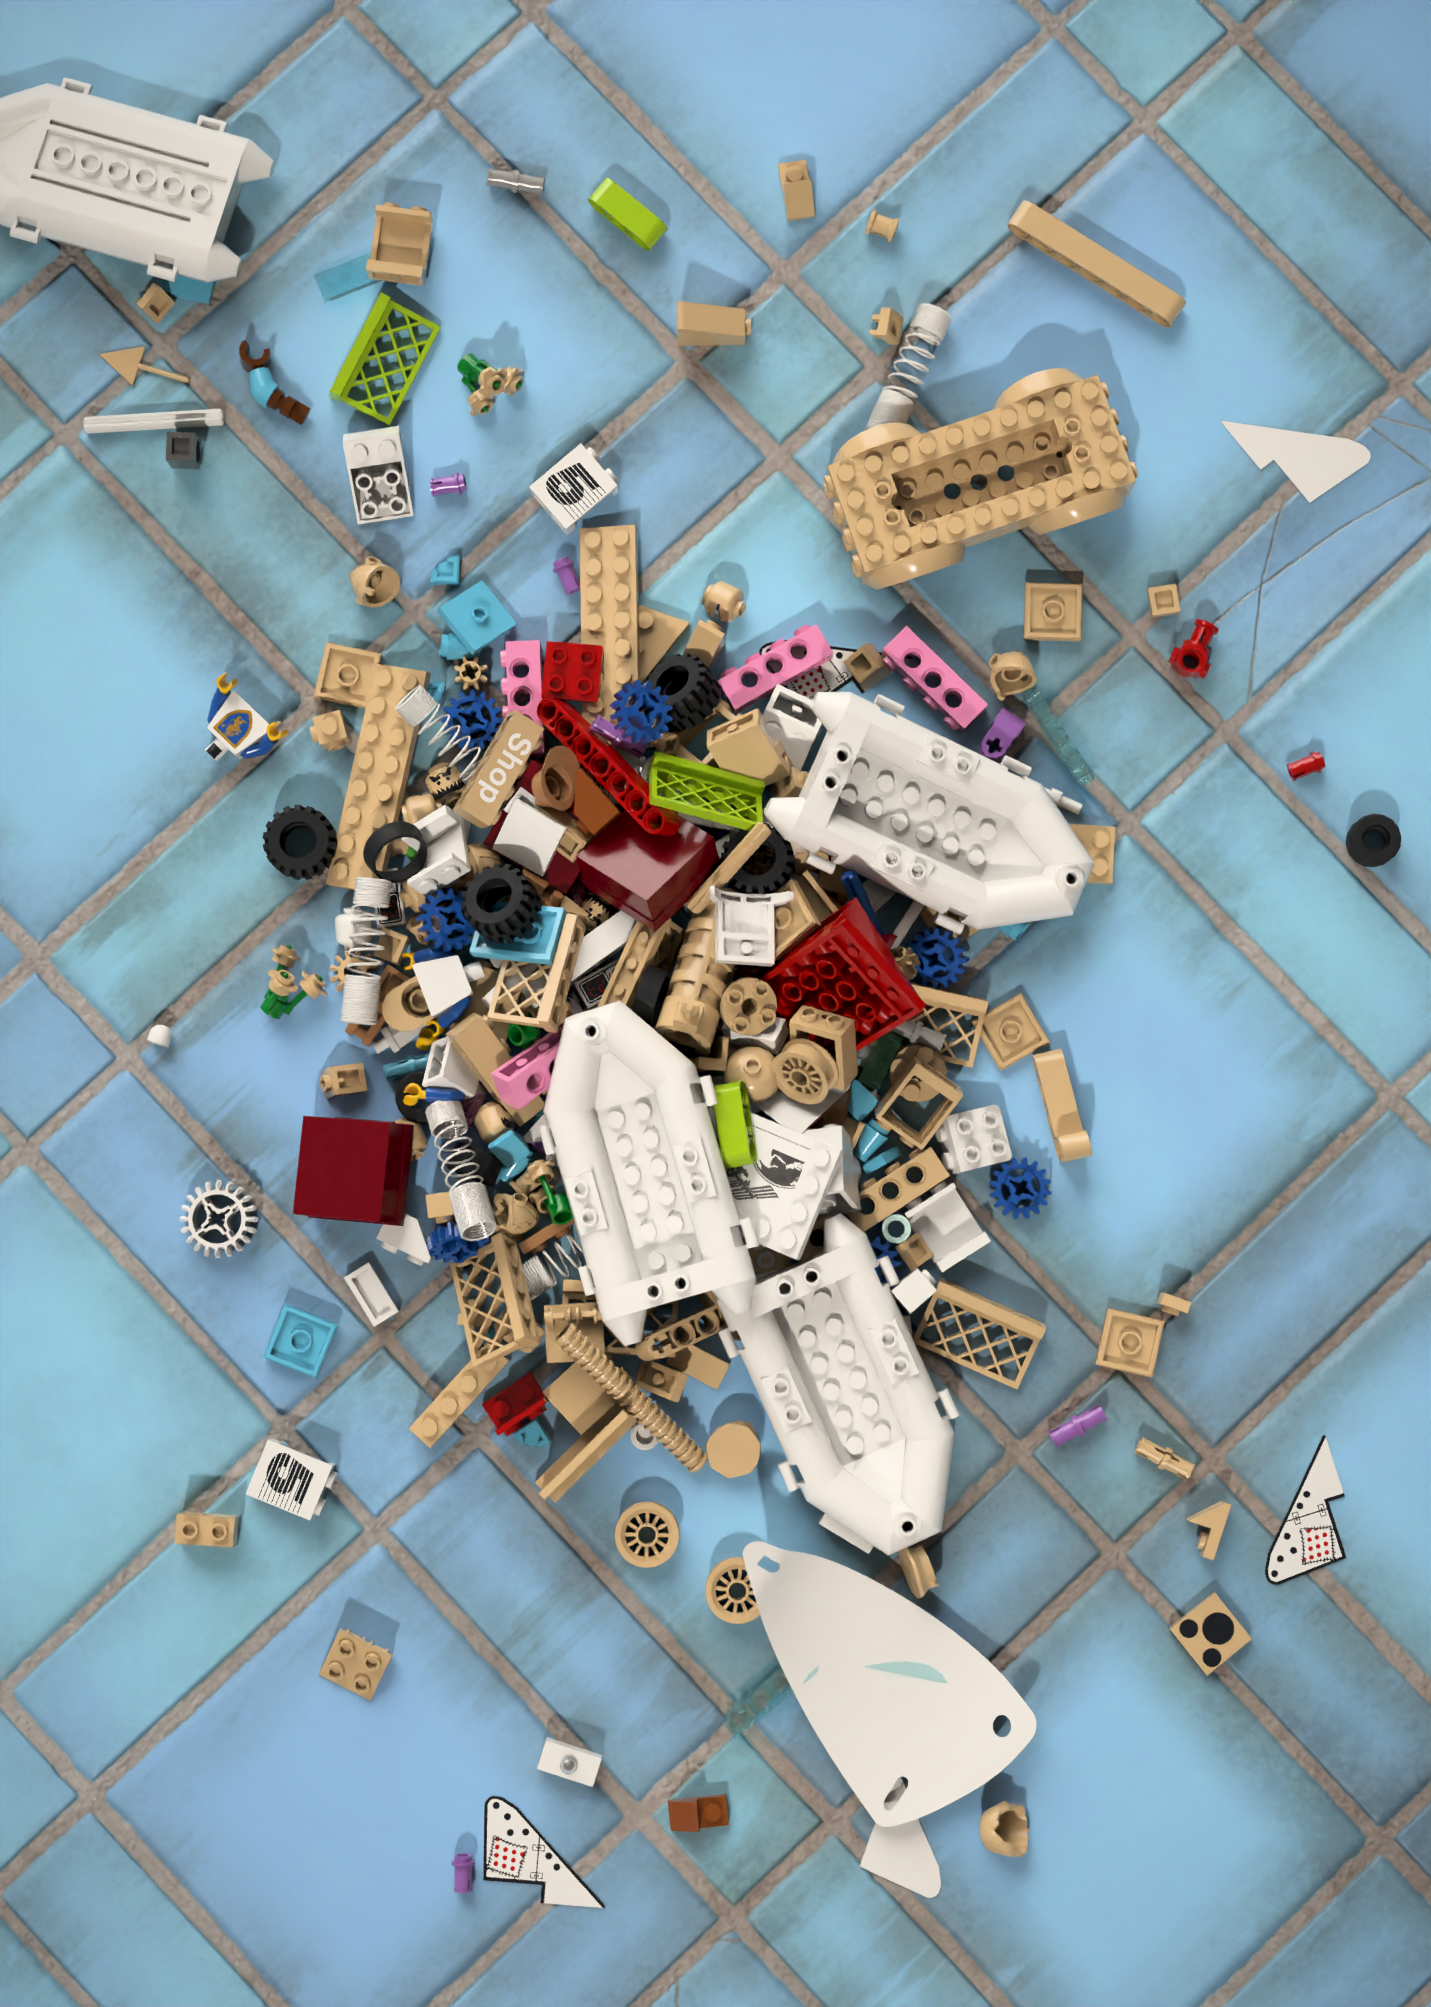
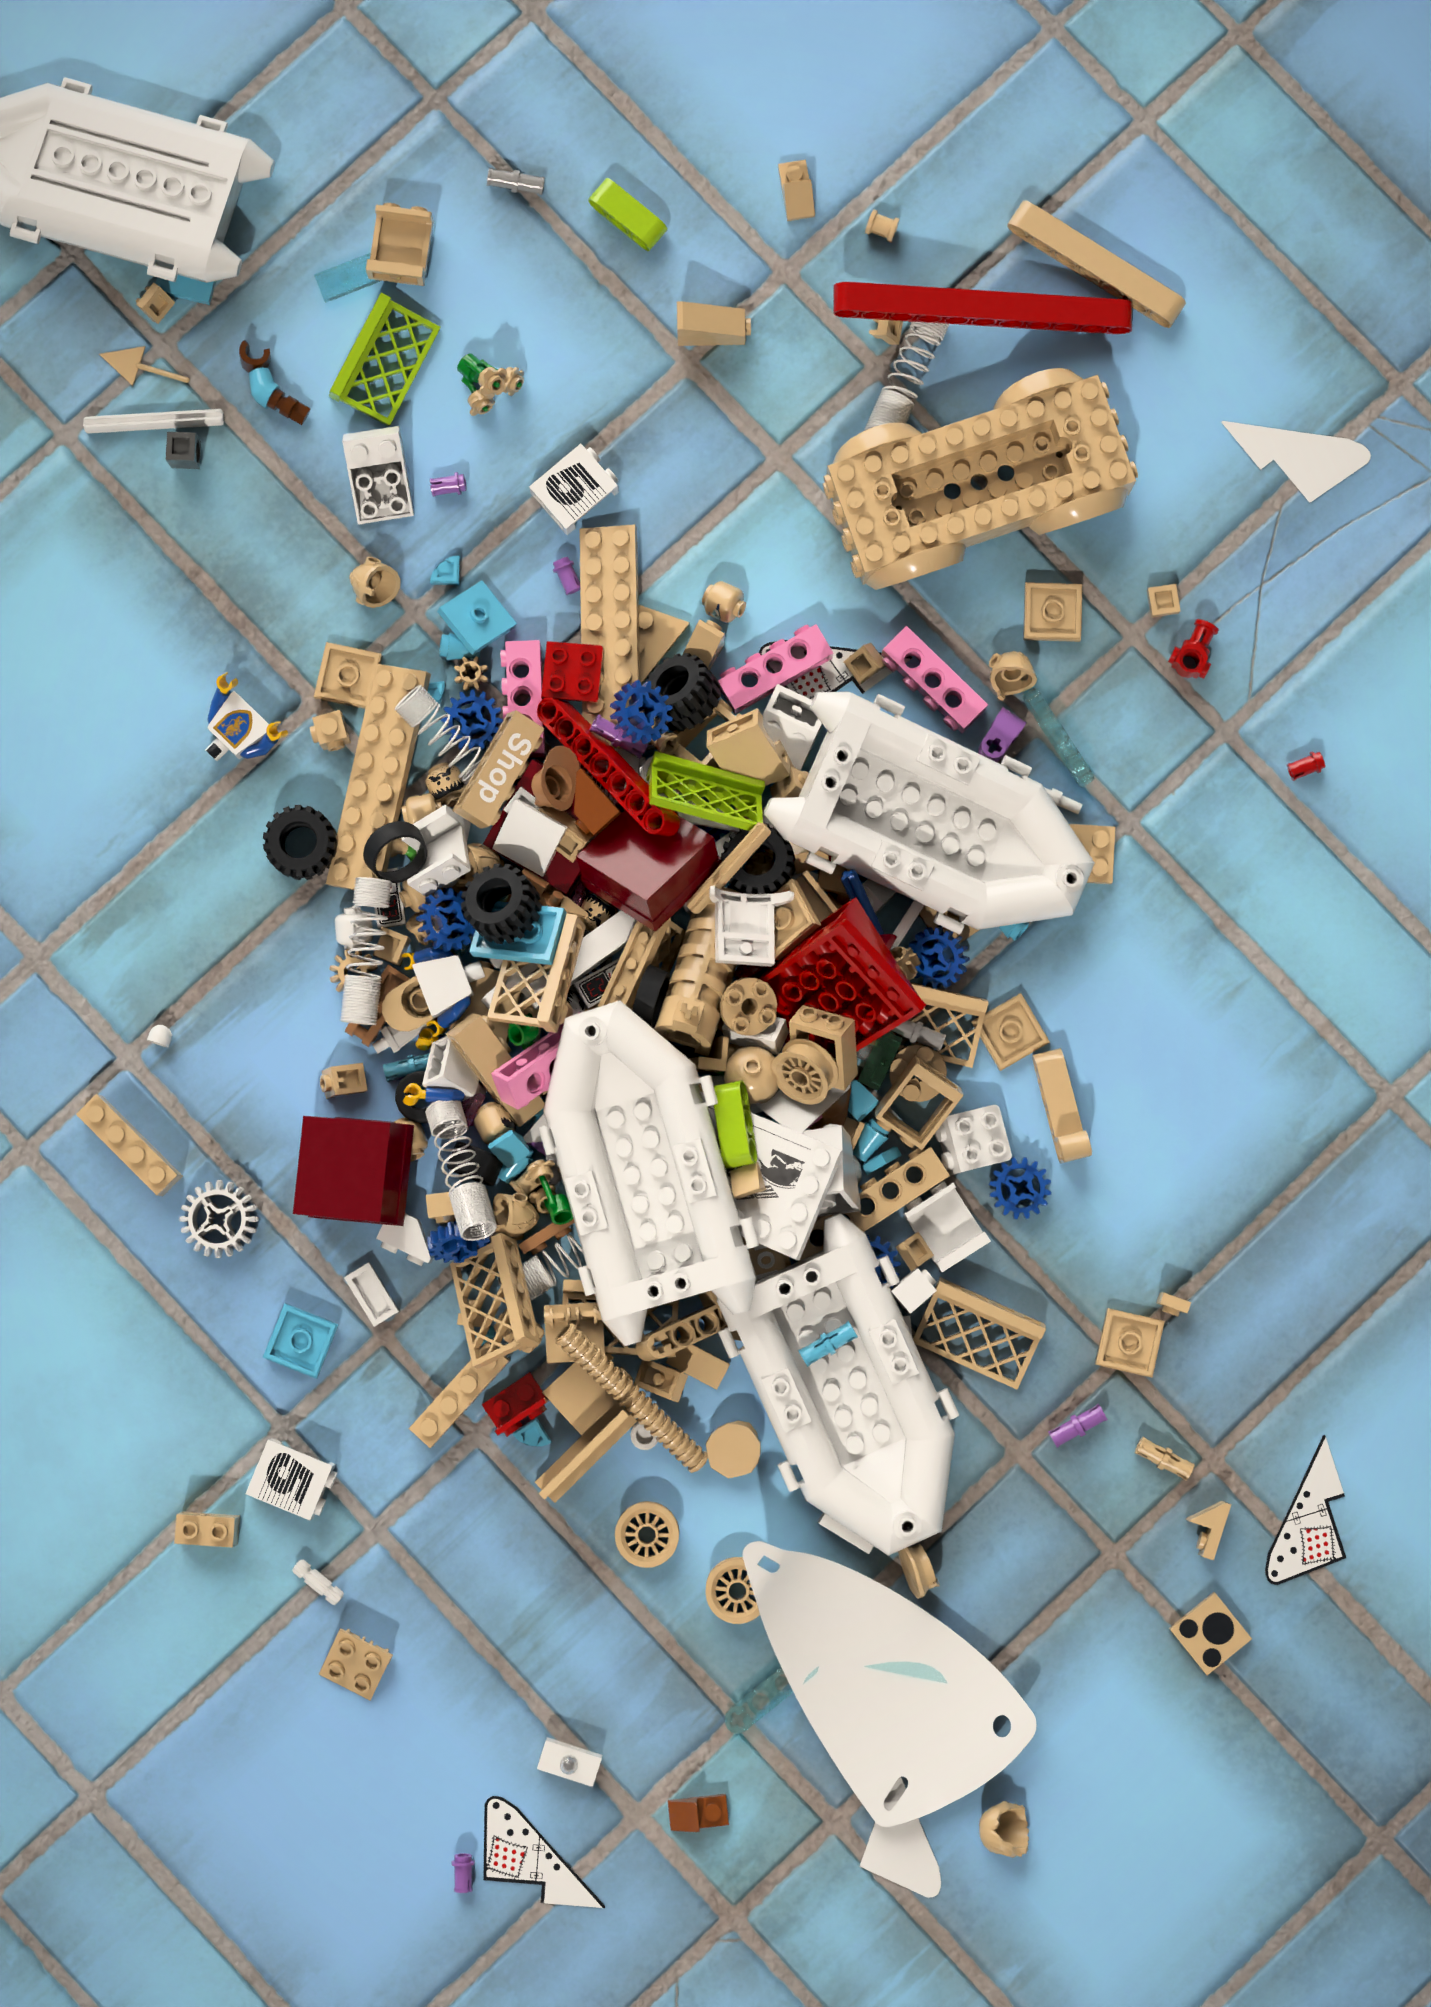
tan plant [260,945,328,1019] -> none
light aqua piece [882,1214,911,1243] -> none
black tyre [1346,814,1401,867] -> none
none -> tan brick [76,1094,183,1197]
none -> white axle [292,1559,344,1605]
none -> tan slope [730,1162,766,1199]
none -> medium azure pin [798,1321,858,1367]
none -> red beam [833,282,1132,334]

